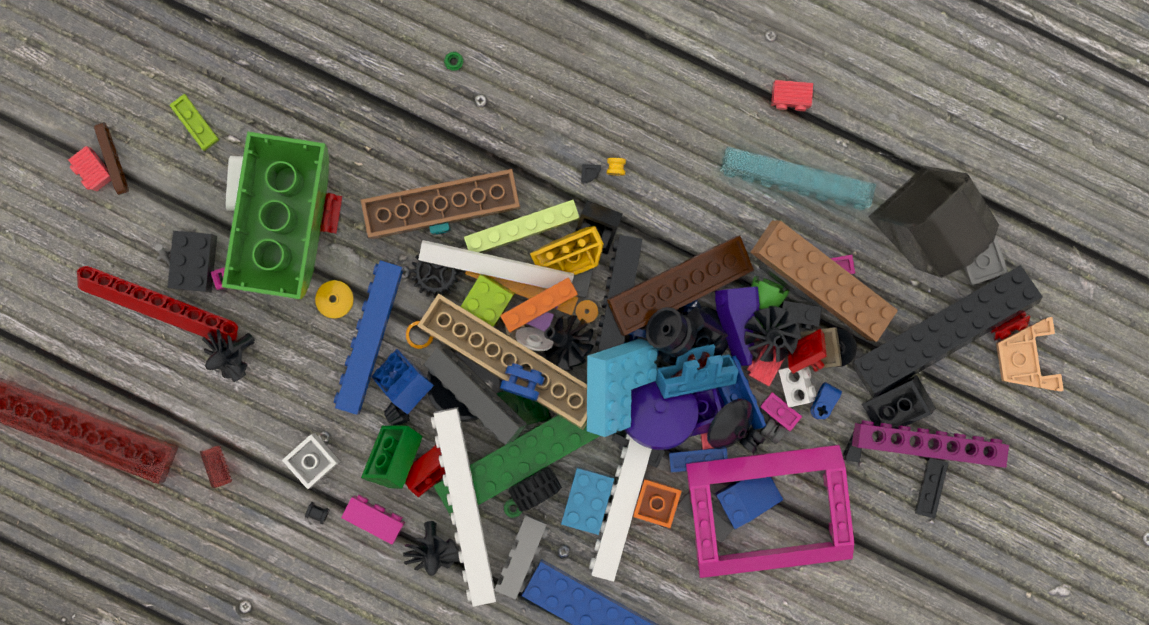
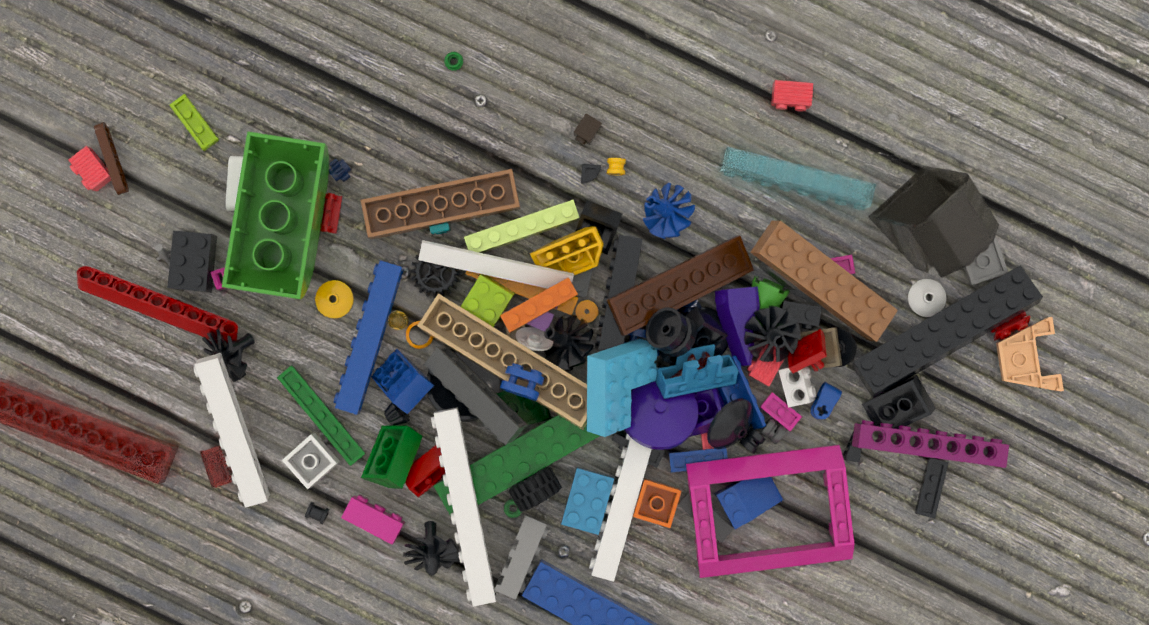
none -> white brick [194,353,270,508]
none -> green plate [277,365,366,466]
none -> dark blue gear [329,158,352,182]
none -> clear yellow wheel [388,311,409,330]
none -> dark brown brick [574,113,602,145]
none -> blue piece [643,183,695,239]
none -> white dish [908,279,946,317]

